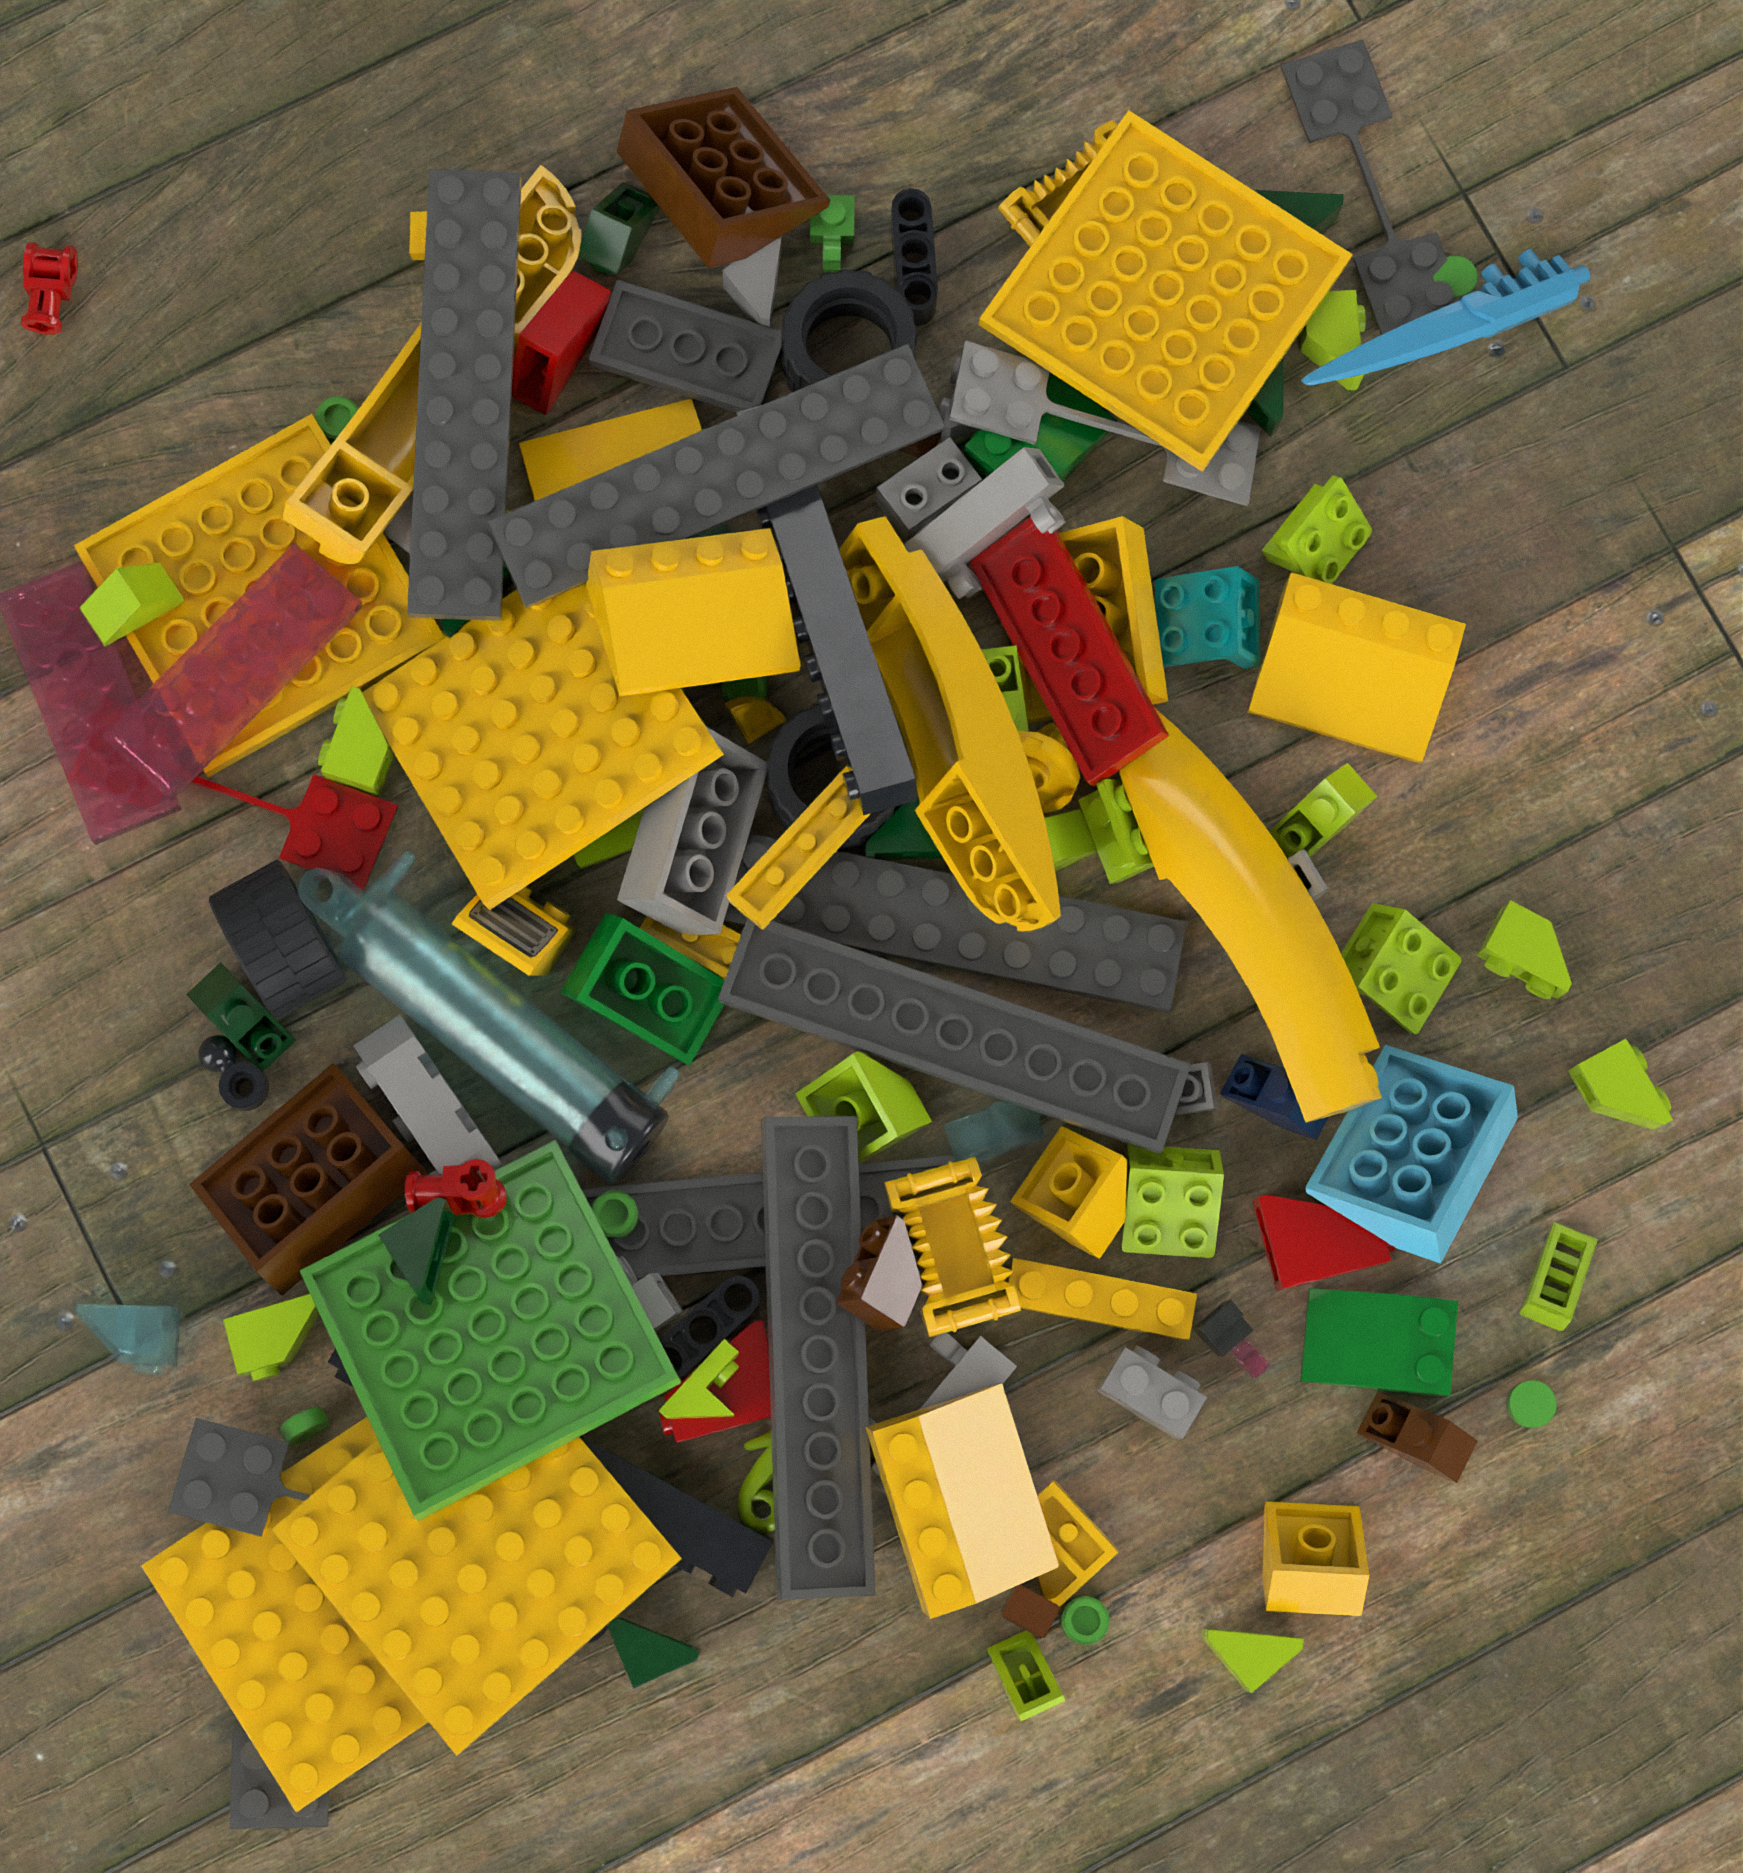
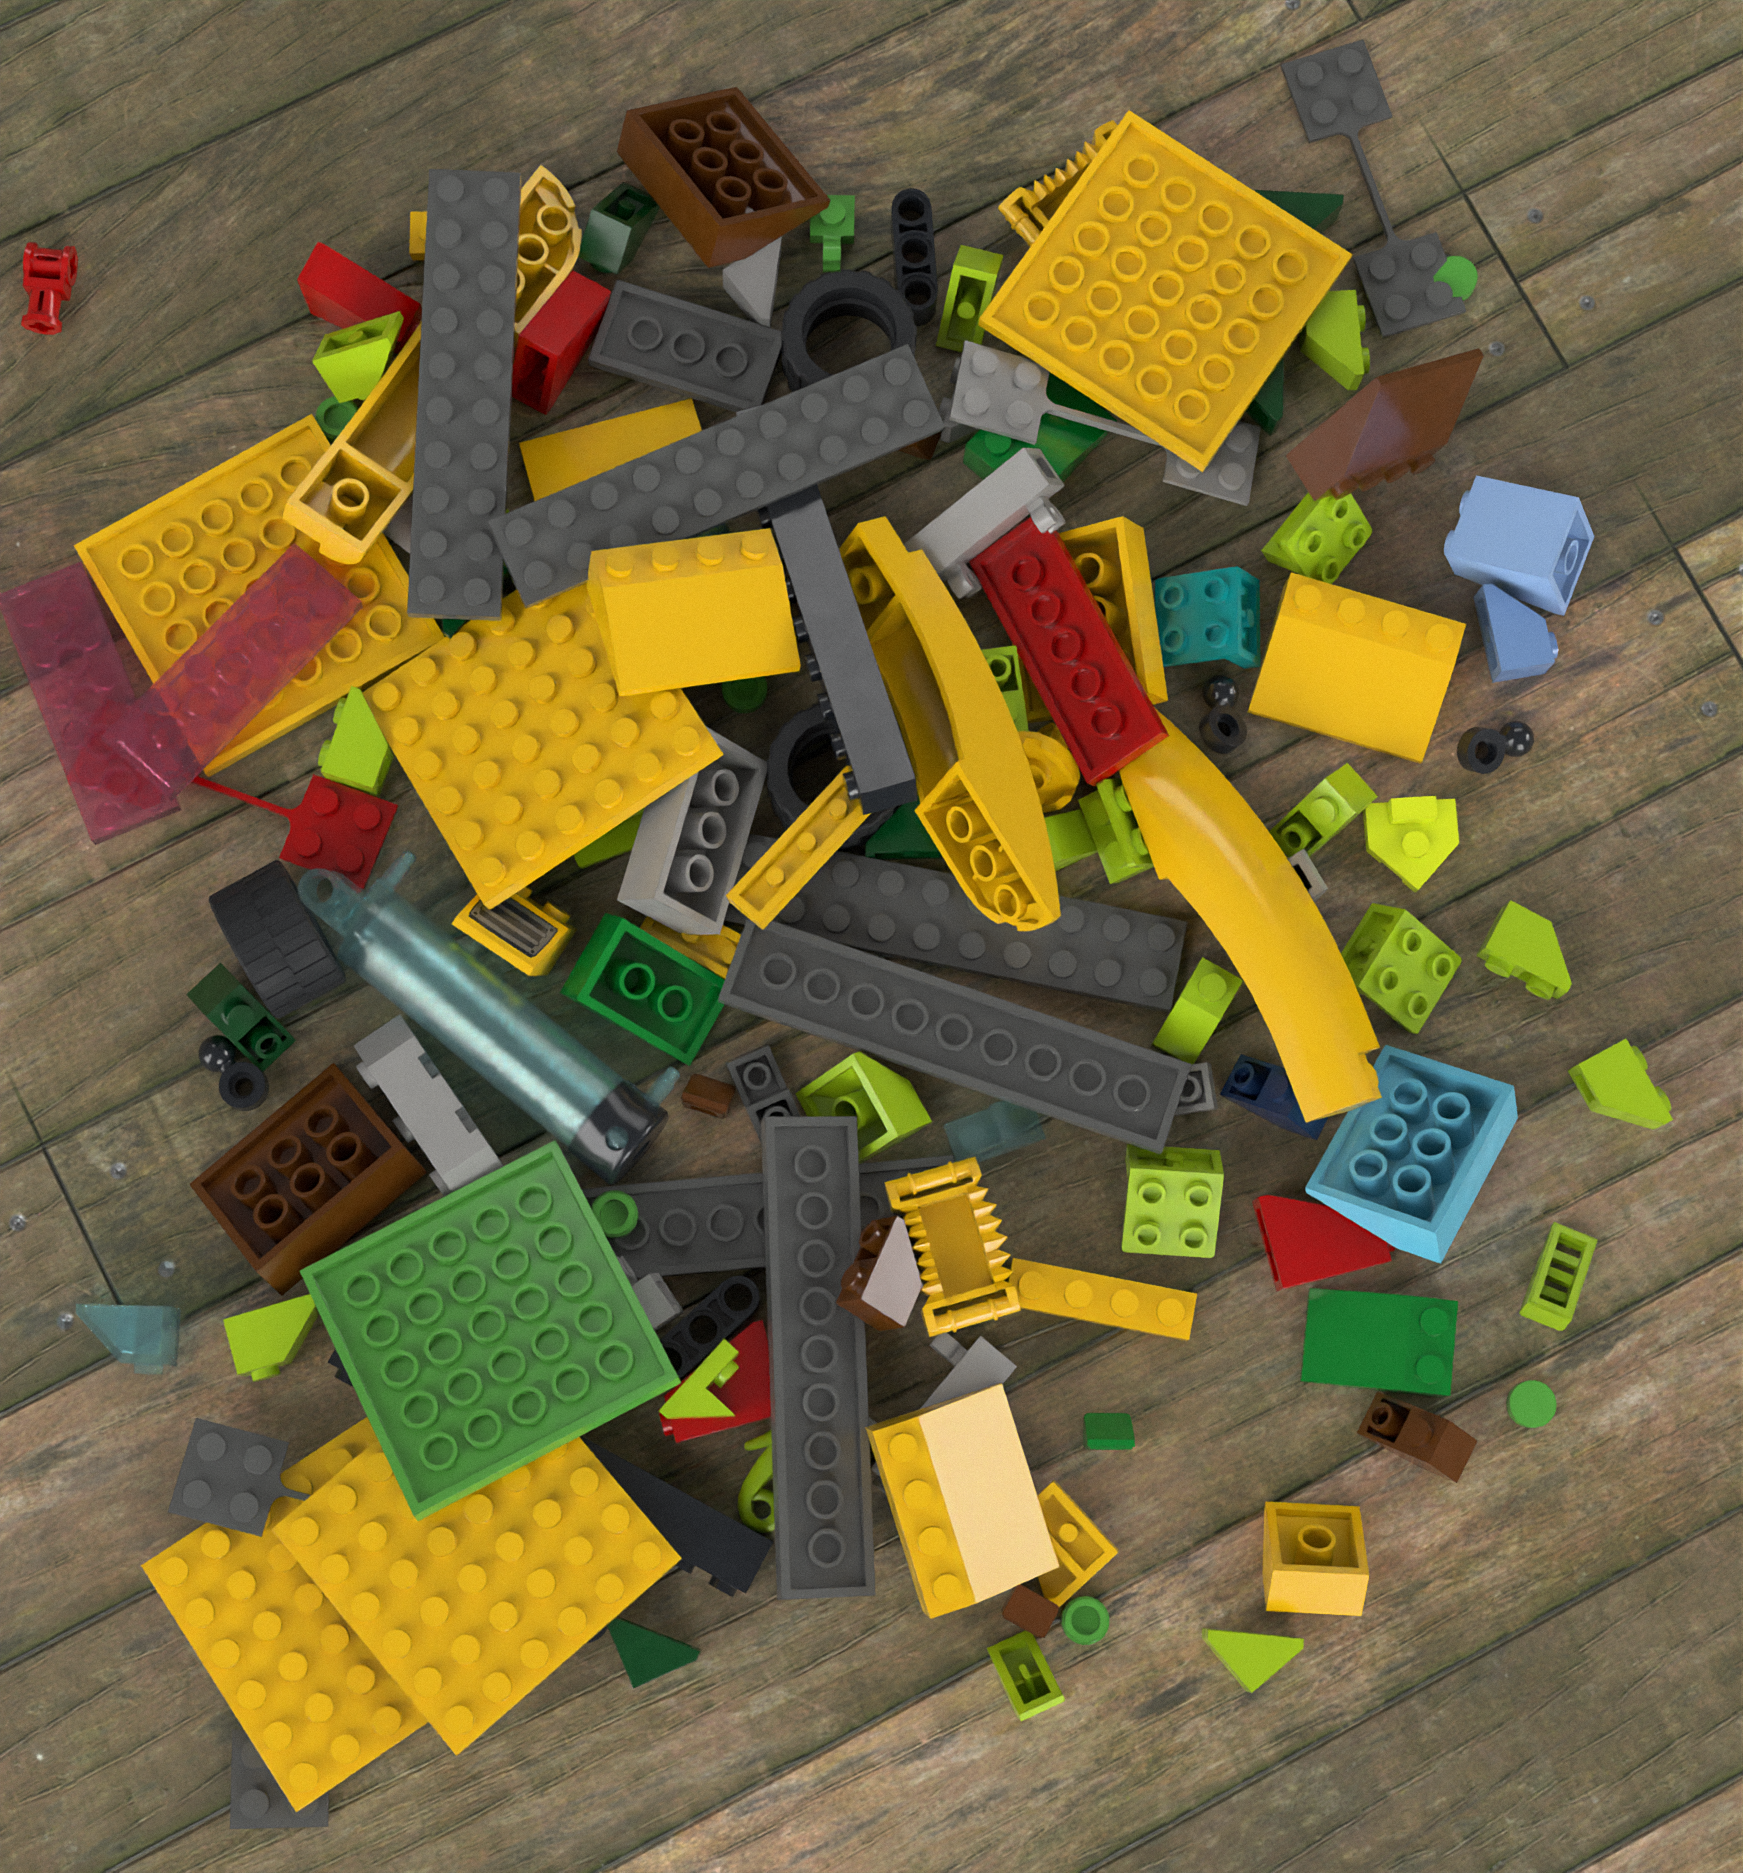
lime slope [80,563,185,647] -> none
bright green tile [279,1407,330,1446] -> none
dark green slope [378,1198,455,1305] -> none
red connector [405,1159,507,1218] -> none
yellow tile [725,696,787,744] -> none
light grey brick [876,437,982,542] -> none
yellow slope [1010,1126,1127,1259] -> none
light grey brick [1096,1345,1207,1440] -> none
pearl dark grey piece [1193,1300,1270,1378] -> none
dark azure piece [1301,249,1590,385] -> none
none -> red slope [297,242,422,354]
none -> lime slope [312,311,404,403]
none -> reddish brown slope [681,1074,736,1120]
none -> dark grey slope [725,1044,801,1145]
none -> lime slope [936,245,1004,352]
none -> green slope [1083,1413,1135,1450]
none -> lime slope [1151,957,1243,1065]
none -> black plate [1199,675,1247,754]
none -> reddish brown slope [1286,348,1484,501]
none -> neon yellow plate [1363,796,1459,893]
none -> light blue slope [1444,475,1594,616]
none -> black plate [1457,721,1534,774]
none -> medium blue slope [1473,583,1558,683]

